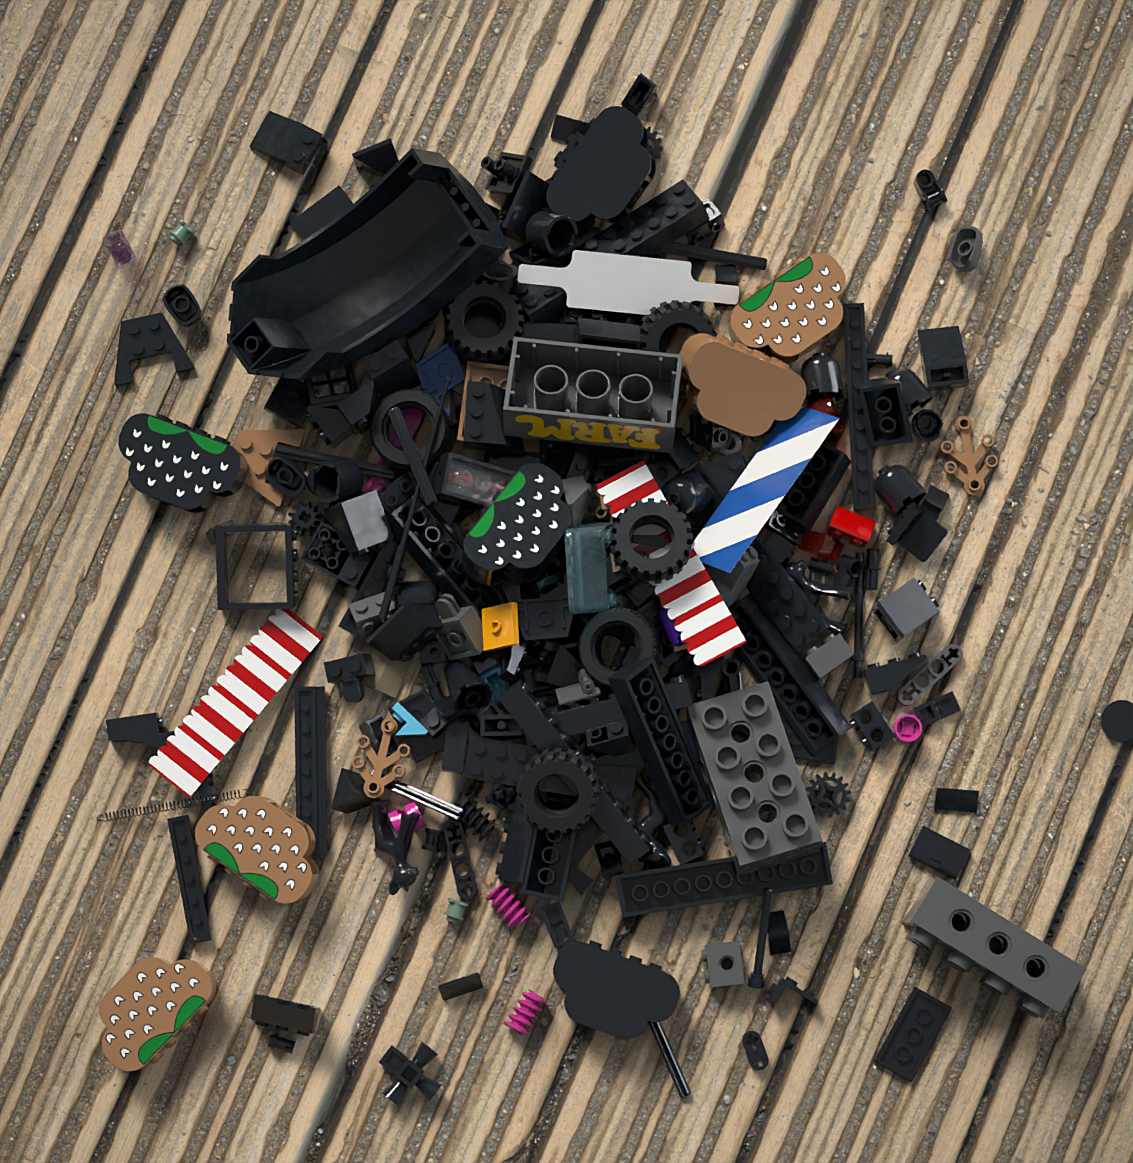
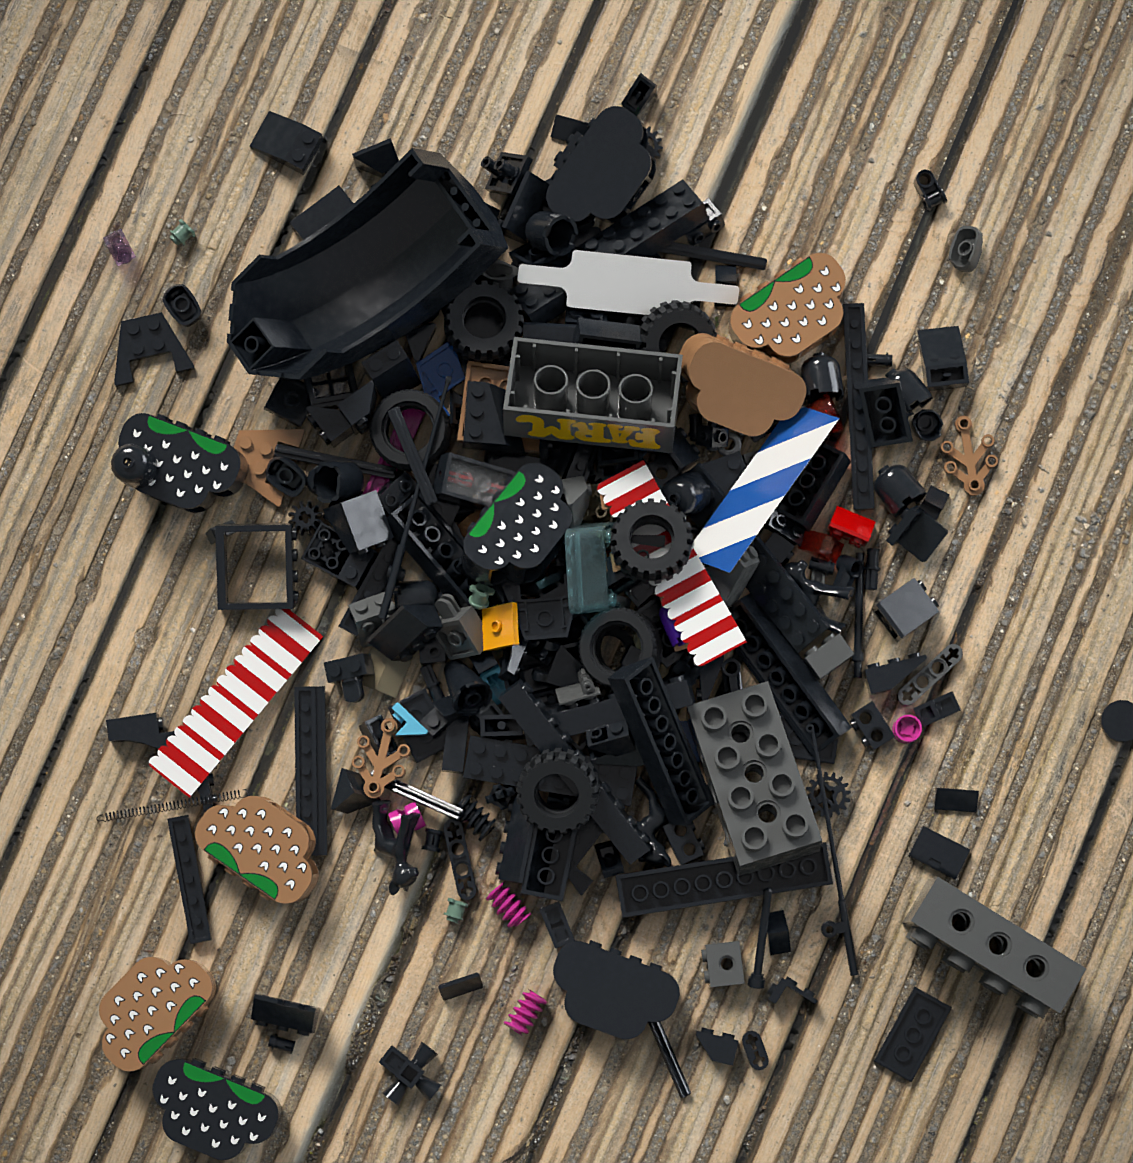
none -> black cylinder [111,444,157,488]
none -> black brick [152,1058,282,1160]
none -> sand green brick [468,582,495,610]
none -> black slope [695,1027,739,1066]
none -> black piece [806,724,859,976]

